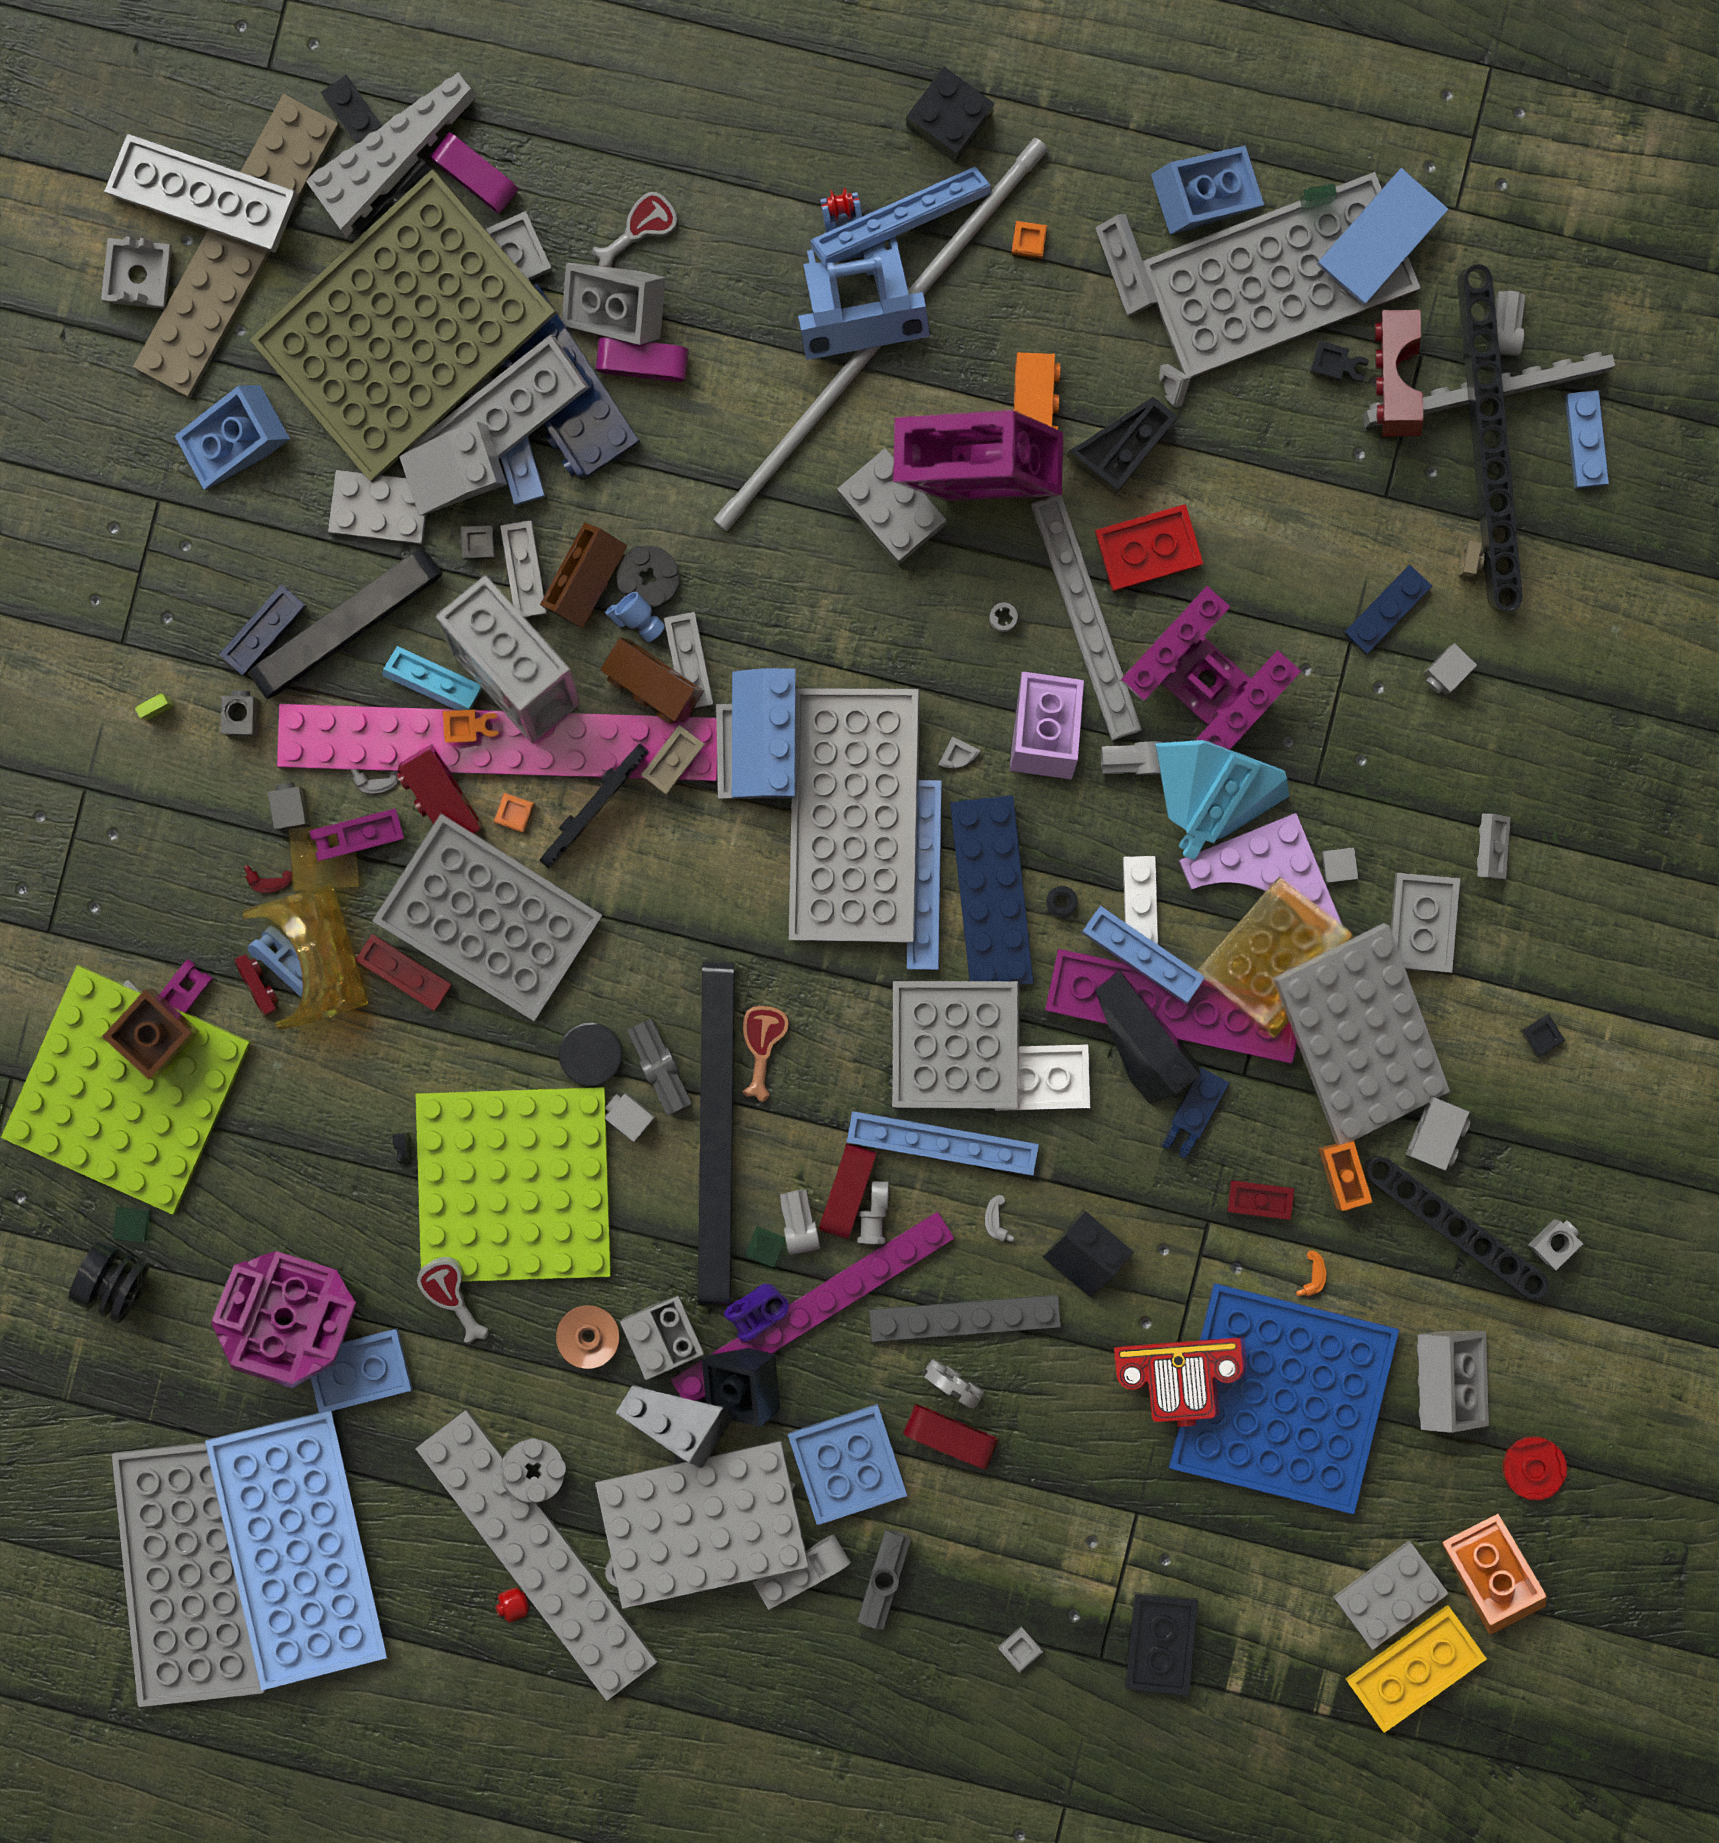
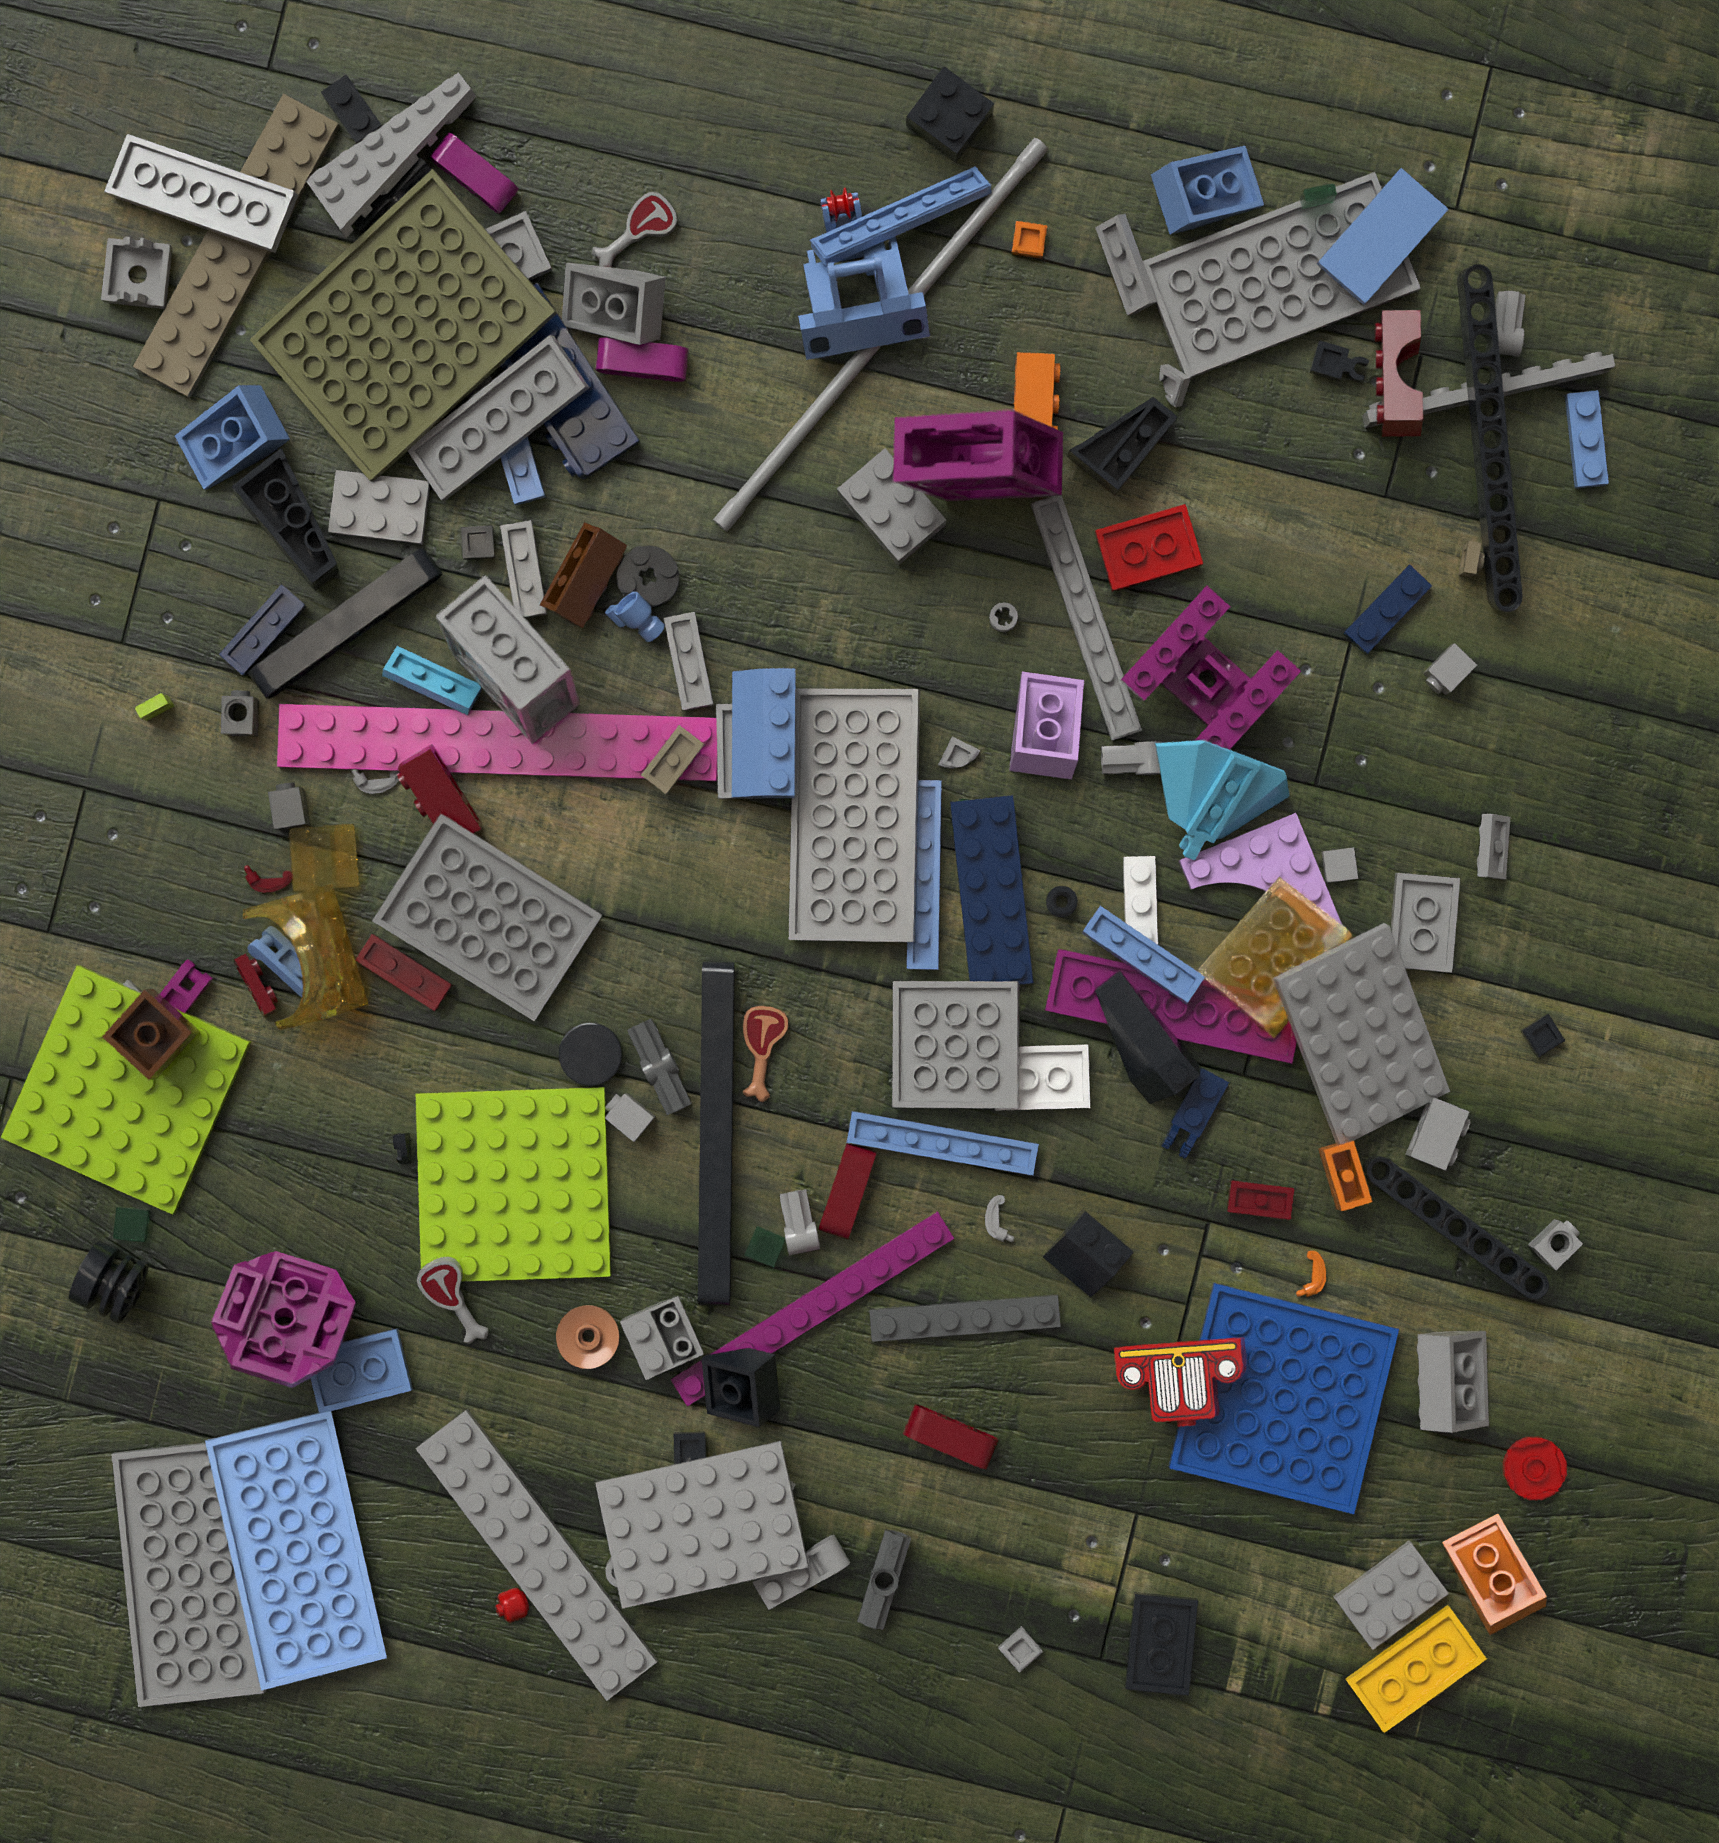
magenta plate [309,808,404,862] -> none
light grey slope [399,421,507,516] -> none
orange plate [442,709,498,743] -> none
orange tile [494,793,534,833] -> none
light grey plate [501,1438,566,1503] -> none
black piece [539,743,650,869] -> none
reddish brown brick [600,638,705,724] -> none
wedge [615,1386,736,1468] -> none
dark purple piece [724,1283,789,1342] -> none
medium blue plate [788,1404,907,1525] -> none
light grey connector [857,1181,889,1244] -> none
light grey plate [922,1359,984,1409] -> none
none -> black wedge [232,448,339,591]

